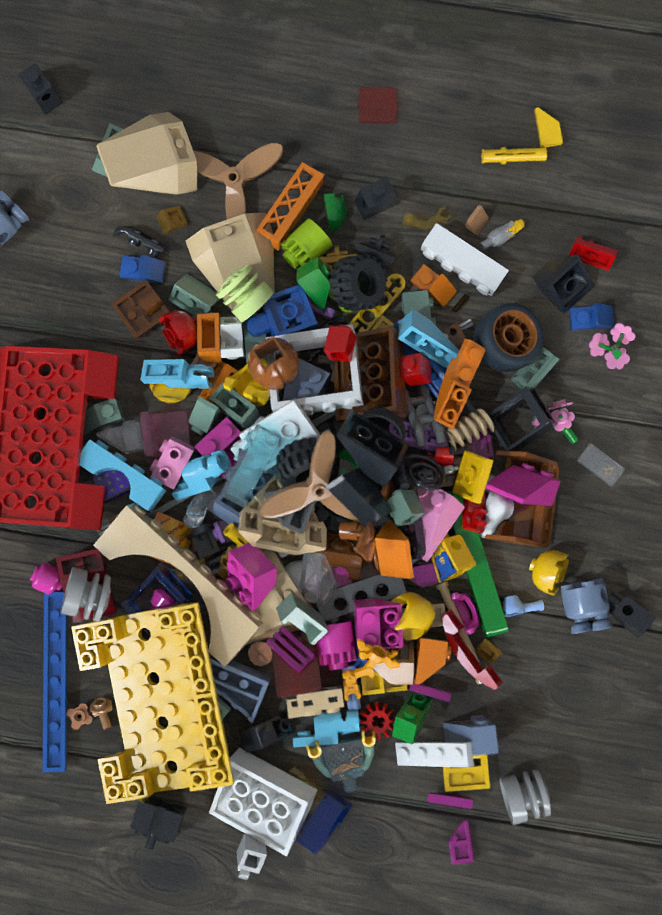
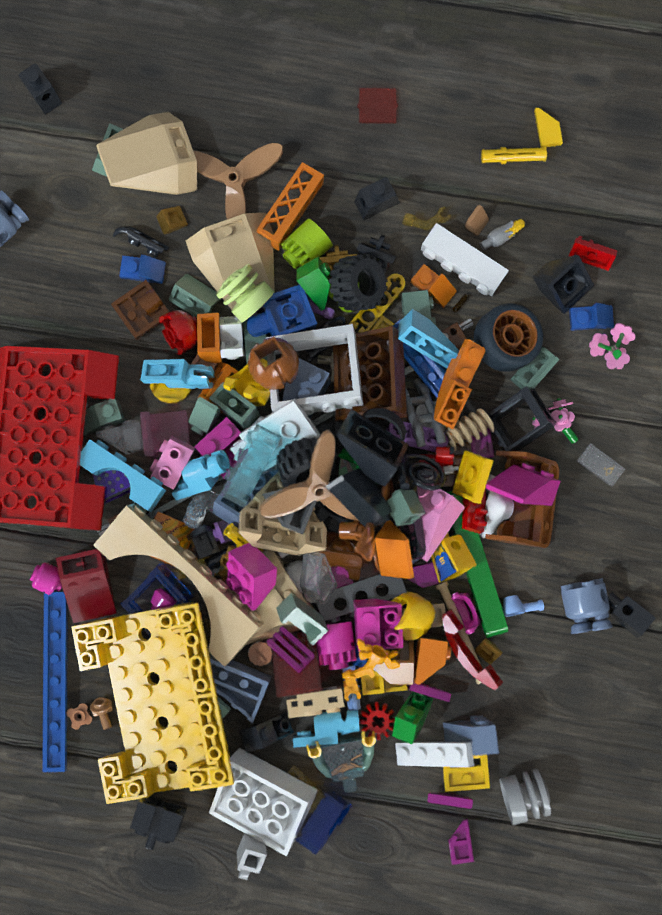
light grey wheel [60,567,111,622] -> none
green brick [324,193,347,233] -> none
red brick [324,325,357,362] -> none
red brick [400,353,431,386] -> none
yellow cylinder [529,550,569,596] -> none

